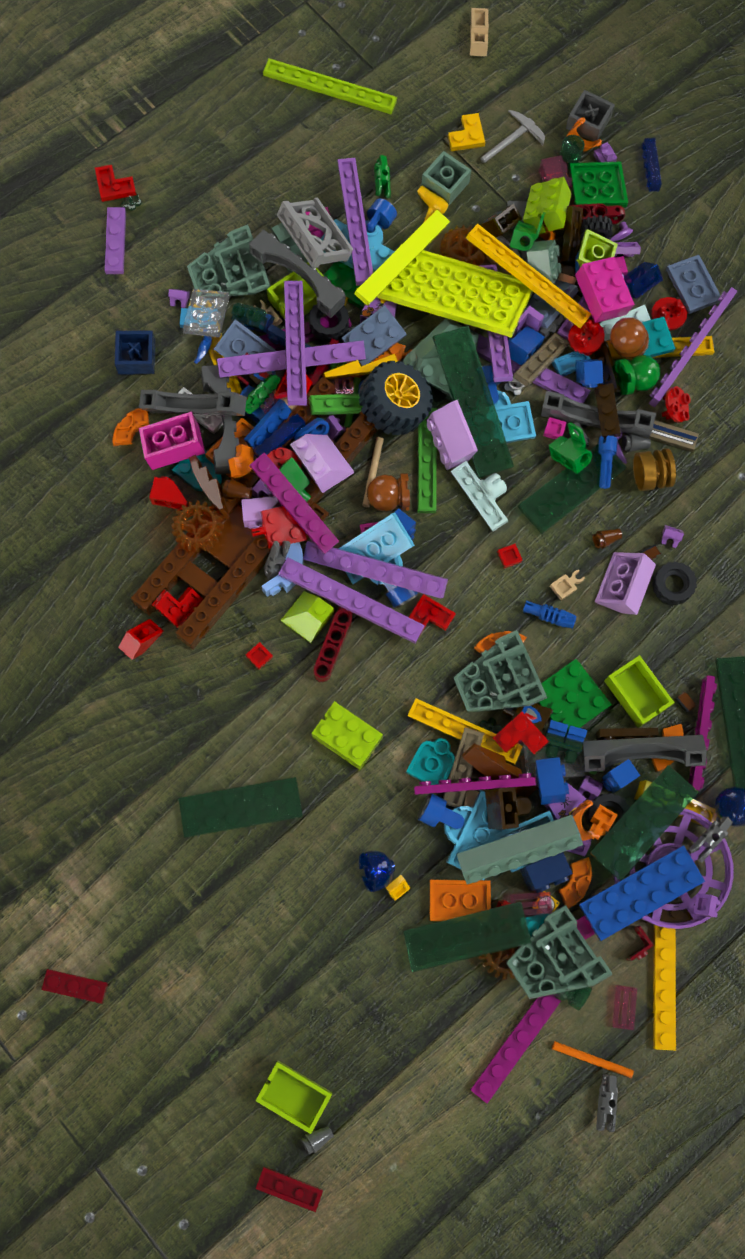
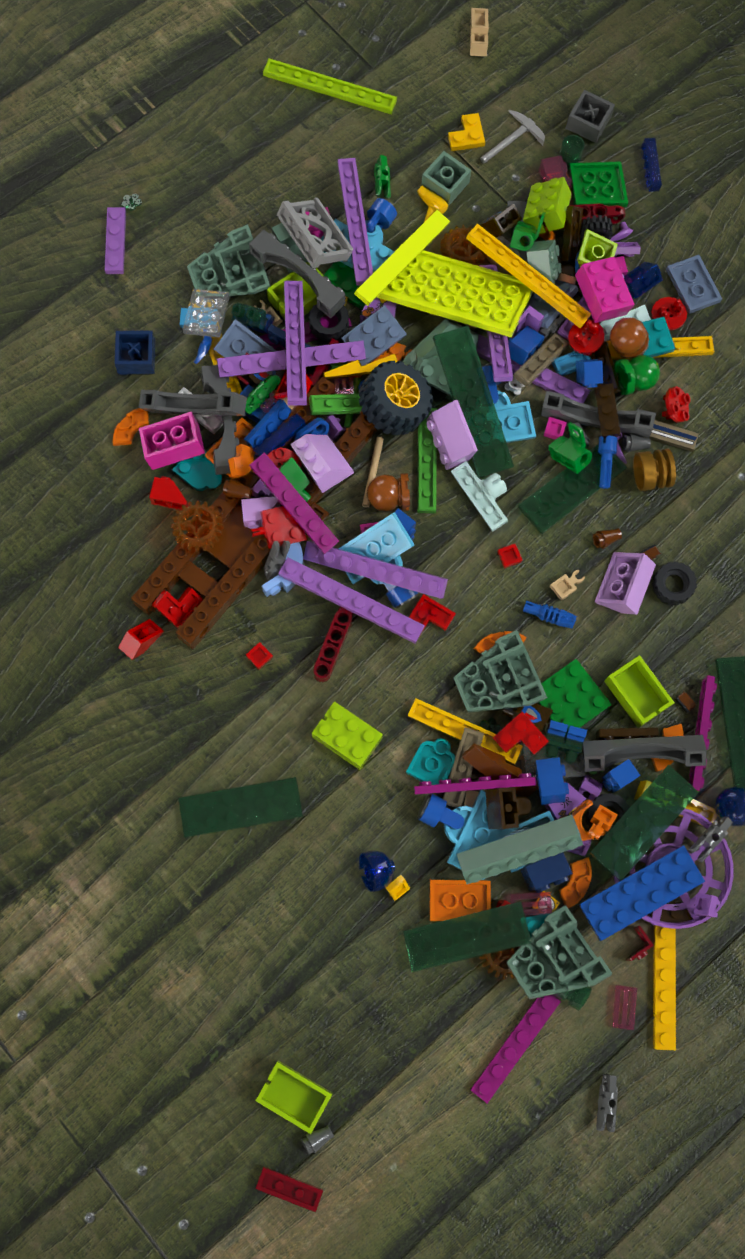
dark red plate [41,969,108,1004] -> none
red plate [95,165,136,202] -> none
medium lavender tile [168,289,190,308] -> none
slope [189,455,230,520] -> none
lime slope [281,591,334,643] -> none
orange bar [552,1041,634,1078] -> none
orange helmet [567,117,602,153] -> none
dark pink plate [576,916,595,940] -> none
medium lavender tile [593,142,617,162] -> none
medium lavender plate [649,287,737,408] -> none
medium lavender tile [661,525,684,548] -> none

